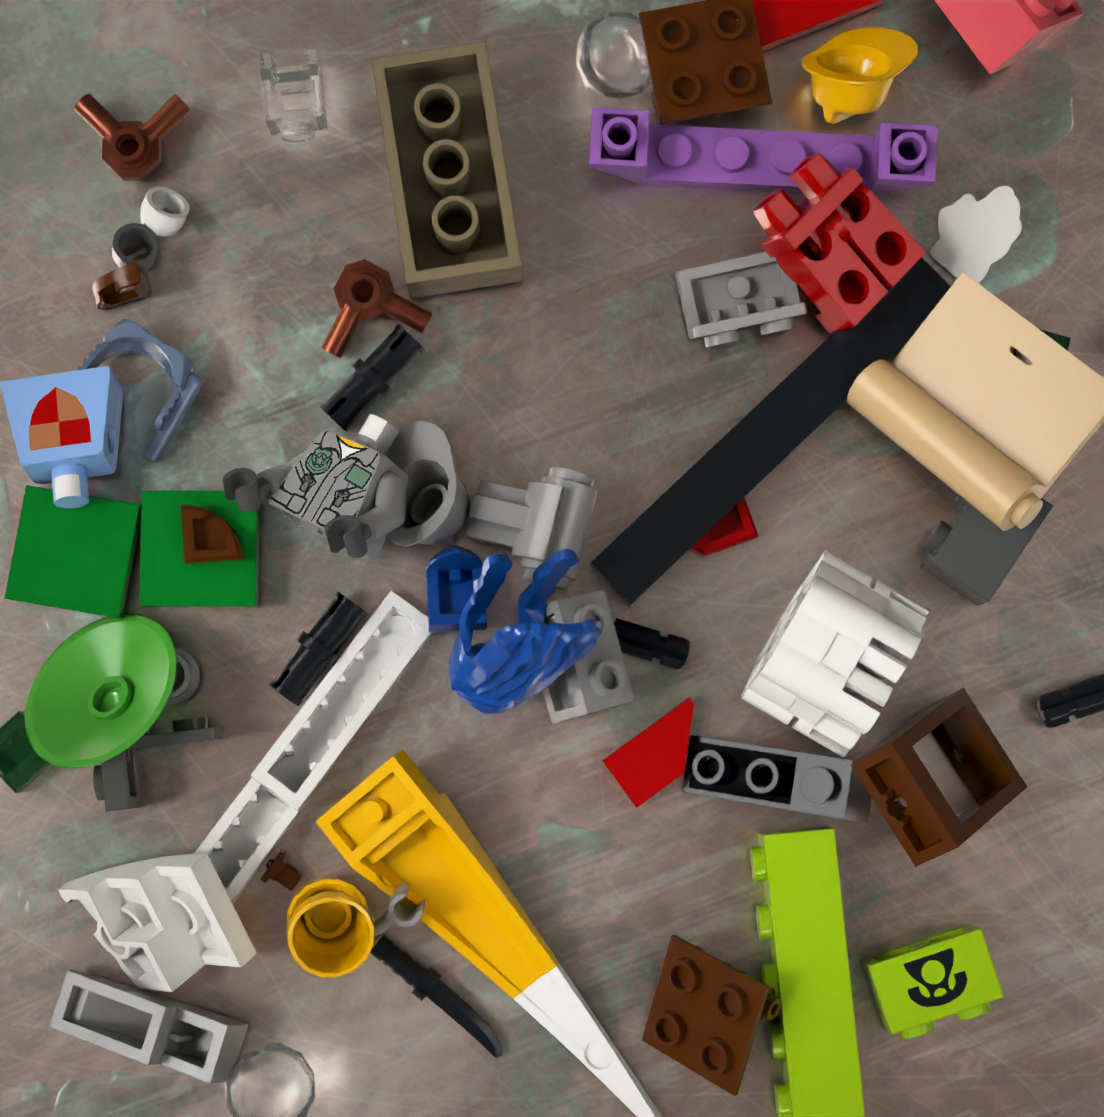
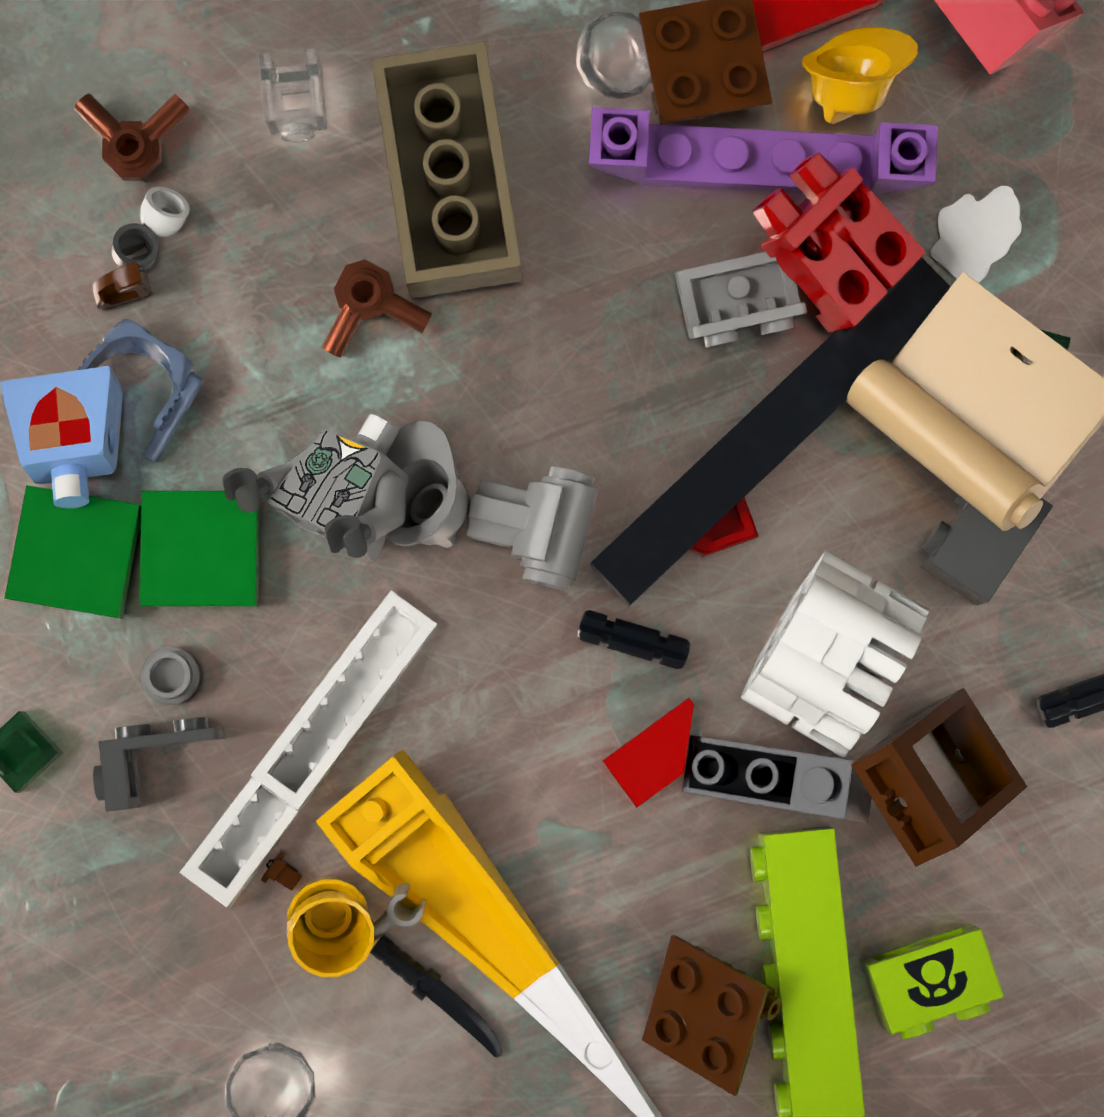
bright green hat [24,614,177,768] -> none
light grey slope [49,970,249,1084] -> none
white slope [58,854,257,992] -> none
reddish brown tile [181,505,246,565] -> none
black pin [269,591,368,706] -> none
black pin [320,324,425,432] -> none
blue plate [425,545,487,632] -> none
blue hair [448,549,602,714] -> none
light grey bracket [543,590,634,724] -> none

